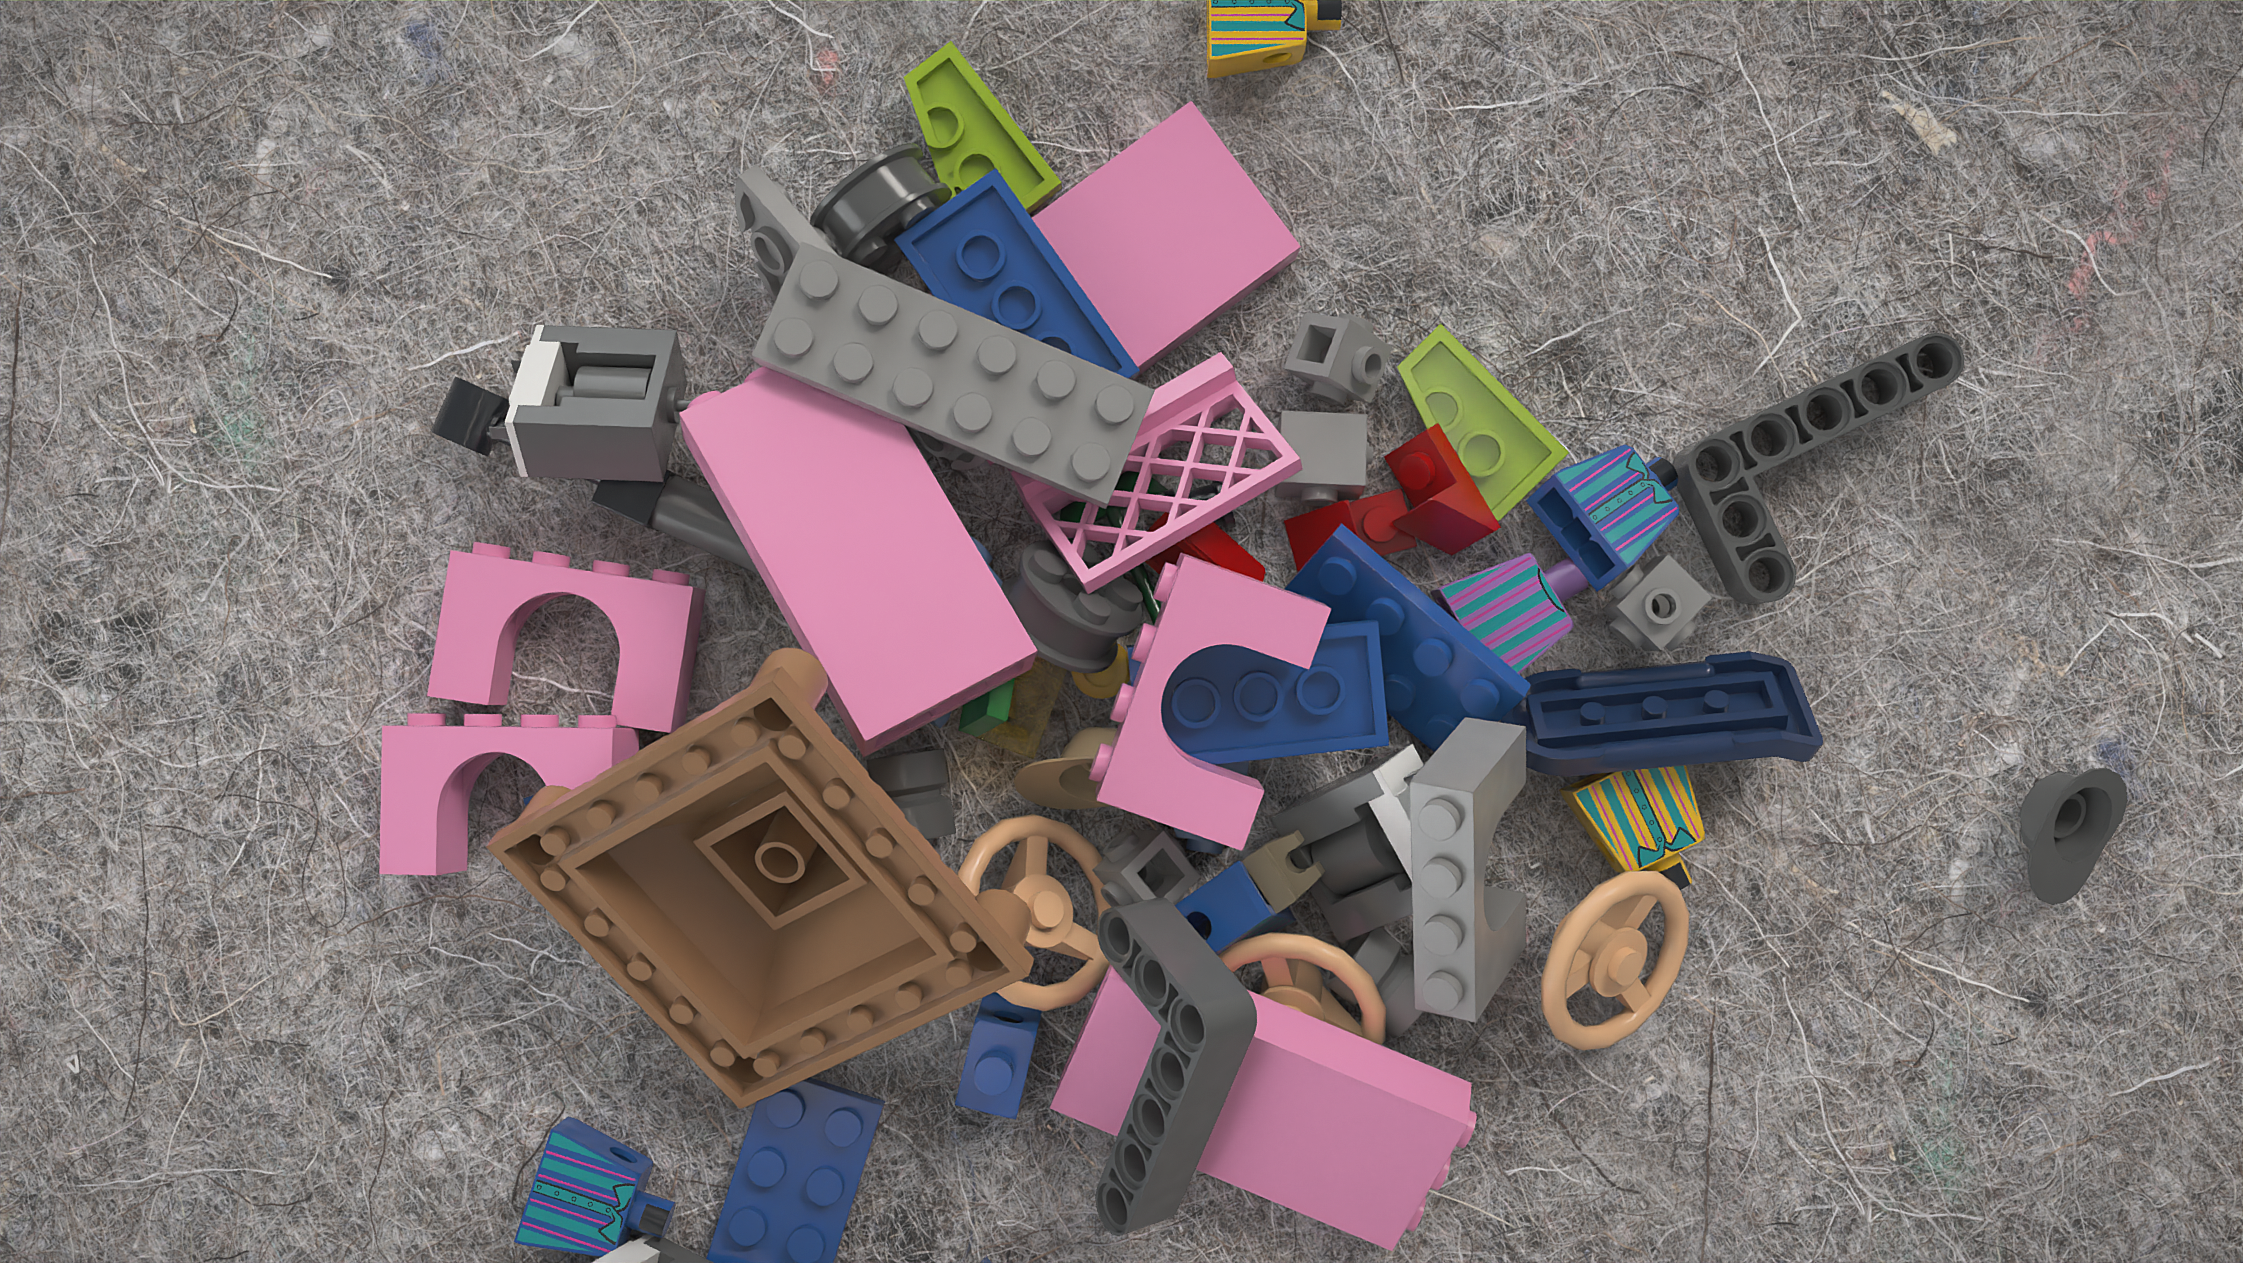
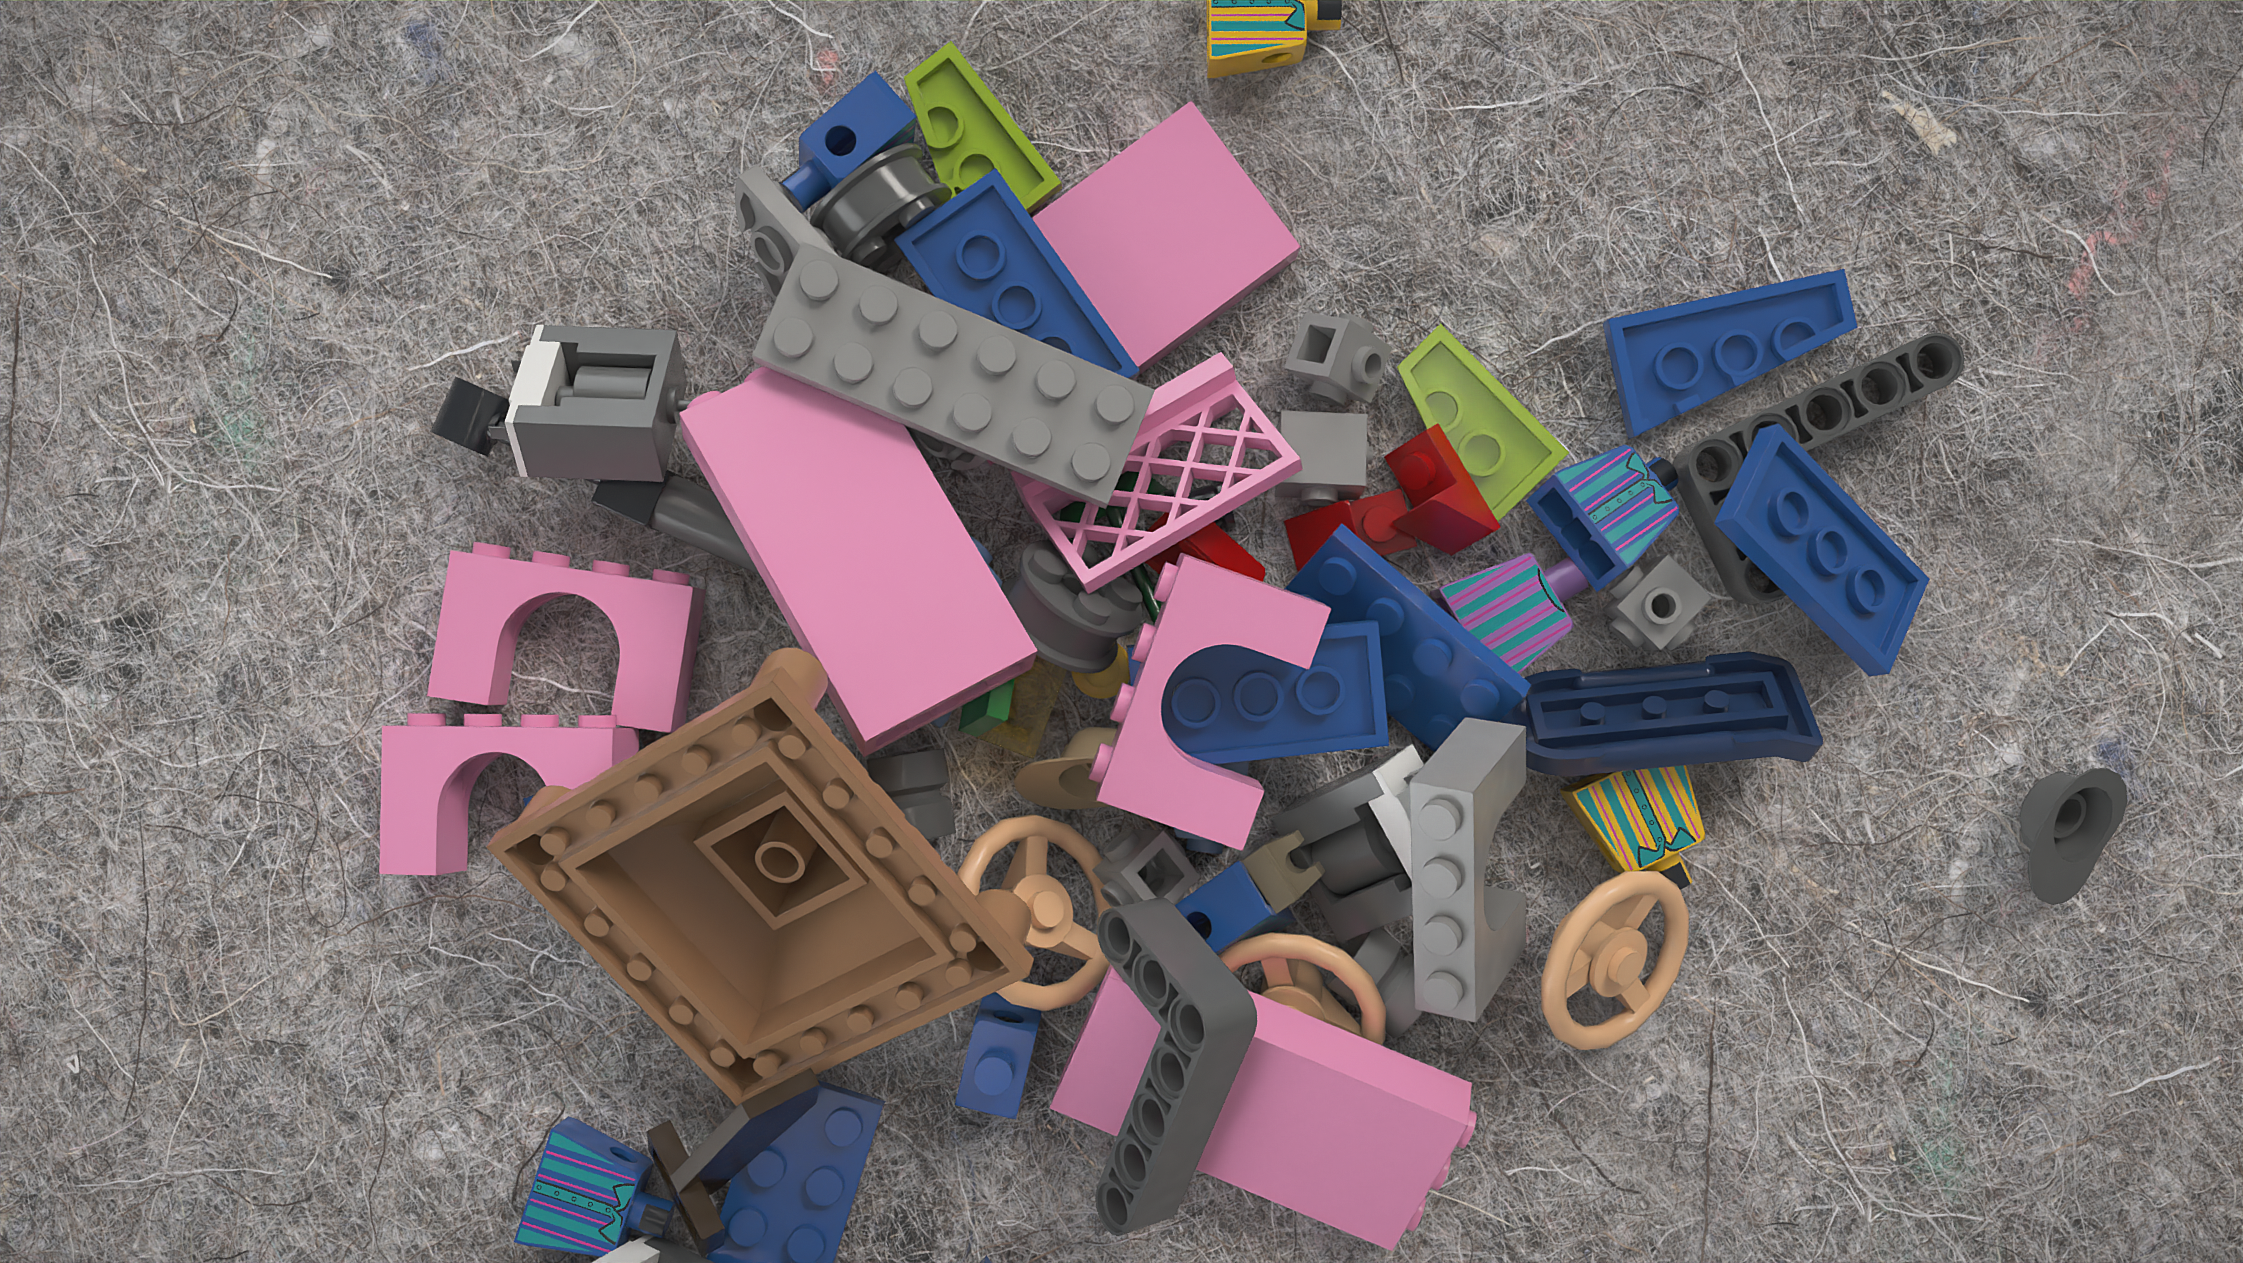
none -> dark brown piece [647,1068,820,1257]
none -> blue torso [779,70,917,213]
none -> blue wing [1602,269,1858,440]
none -> blue plate [1714,424,1930,677]

